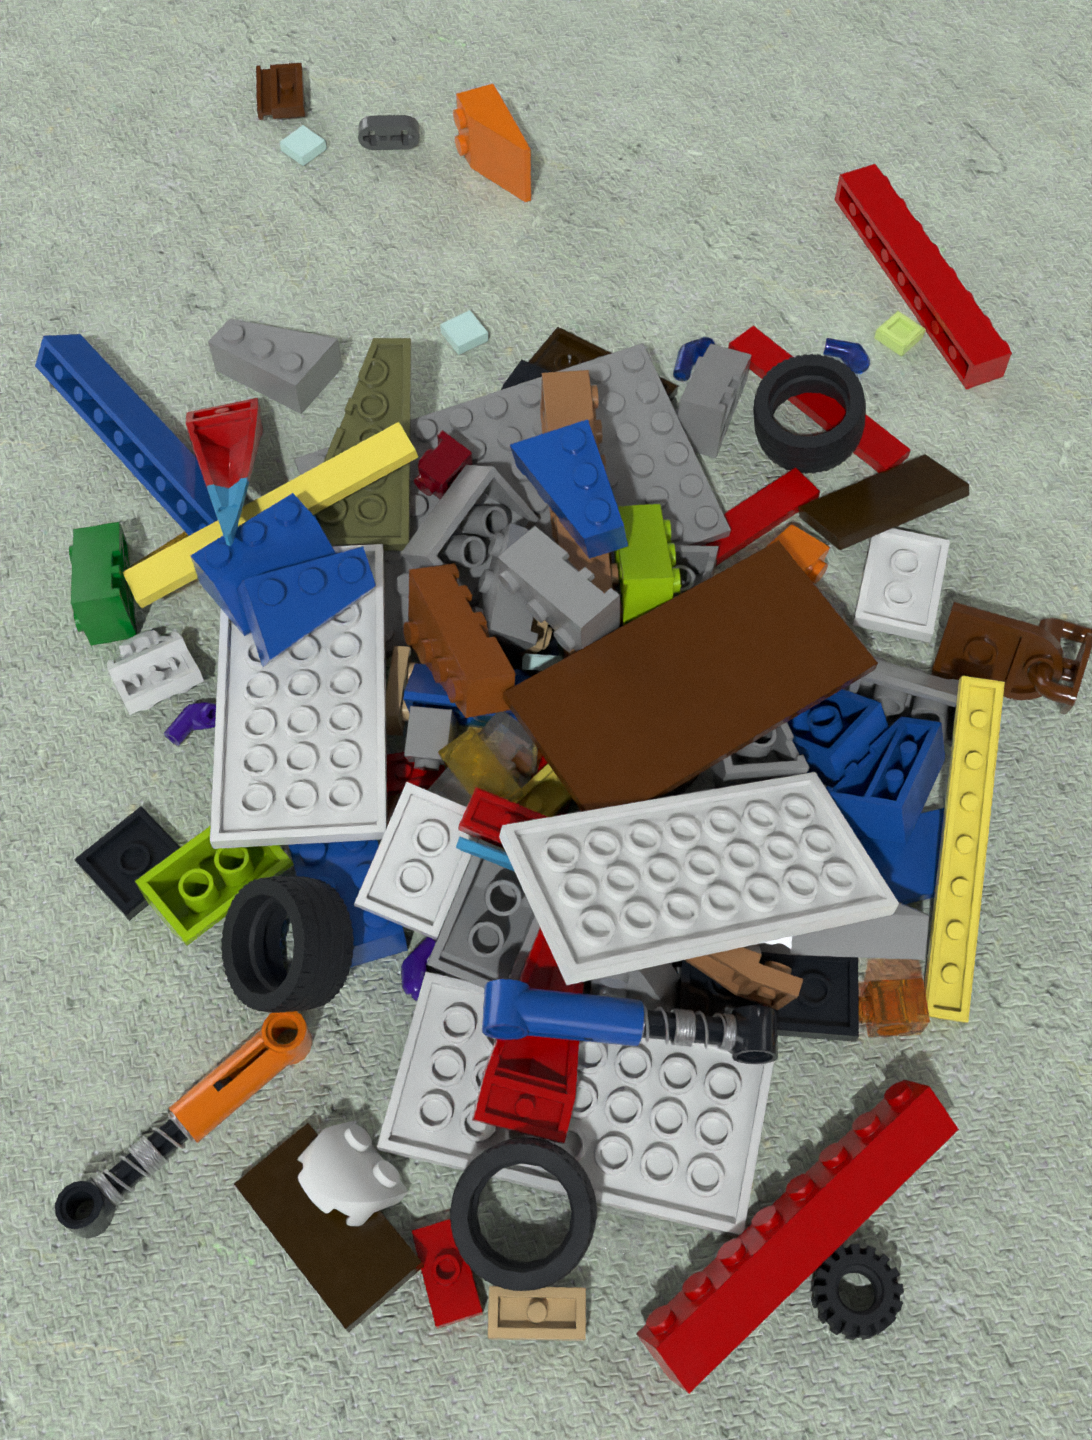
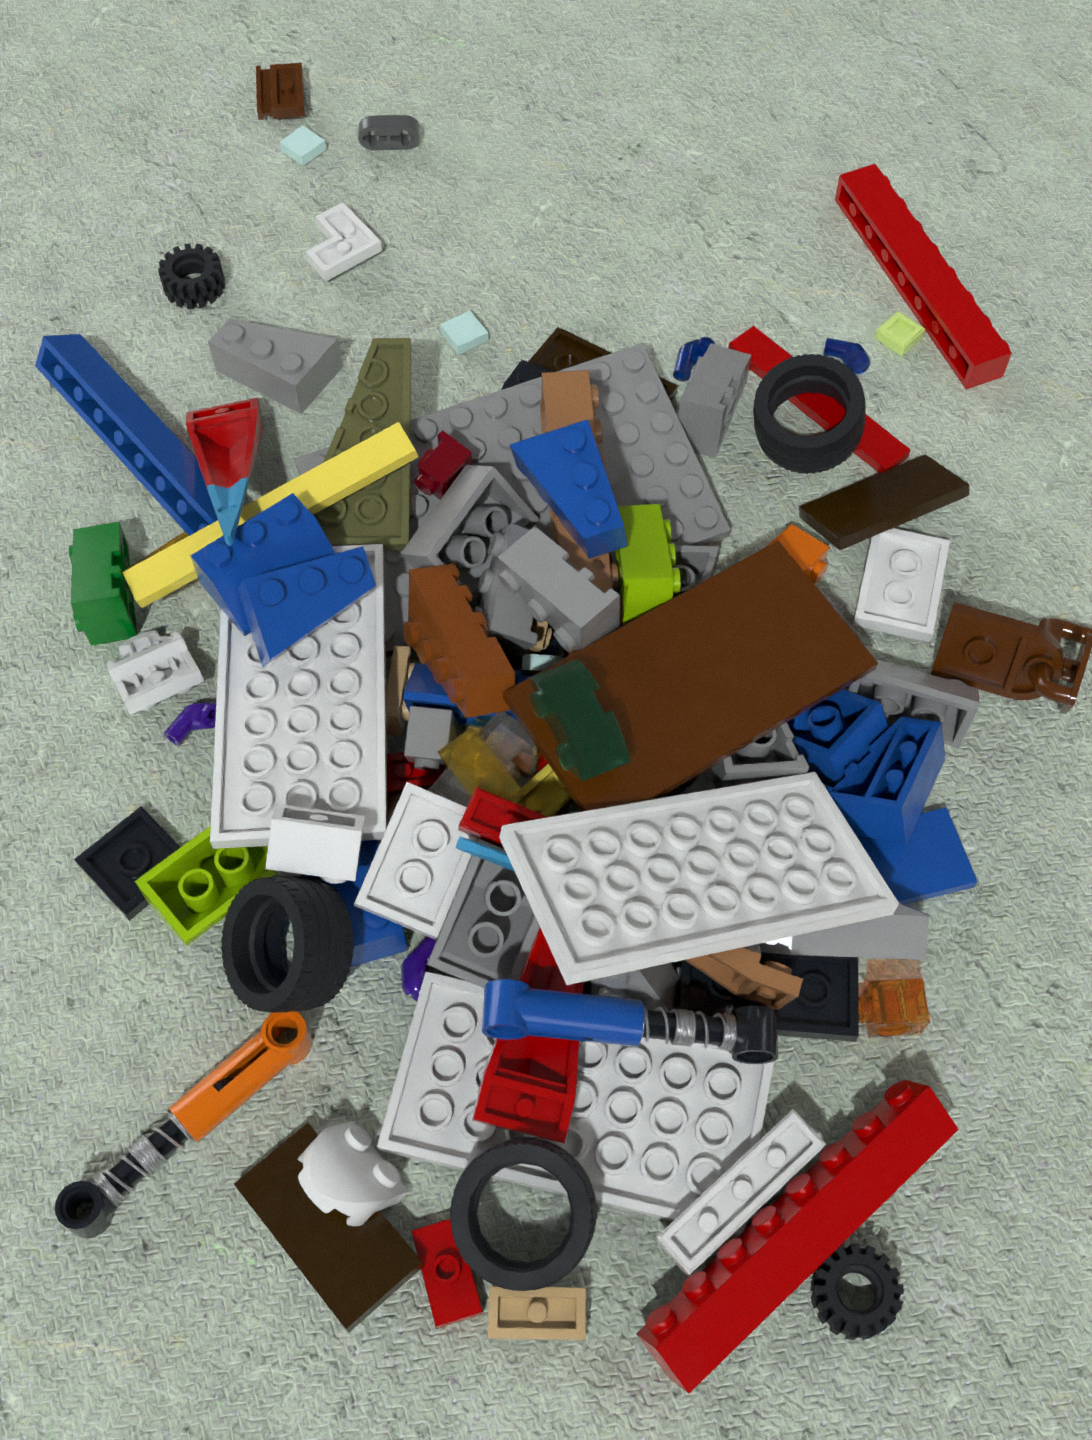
orange slope [453,84,531,202] -> none
red tile [701,467,820,566] -> none
light yellow tile [921,676,1005,1023] -> none
none -> black tyre [158,243,225,309]
none -> white brick [265,804,365,884]
none -> white plate [305,202,382,281]
none -> clear green brick [529,659,631,781]
none -> white tile [656,1109,827,1277]

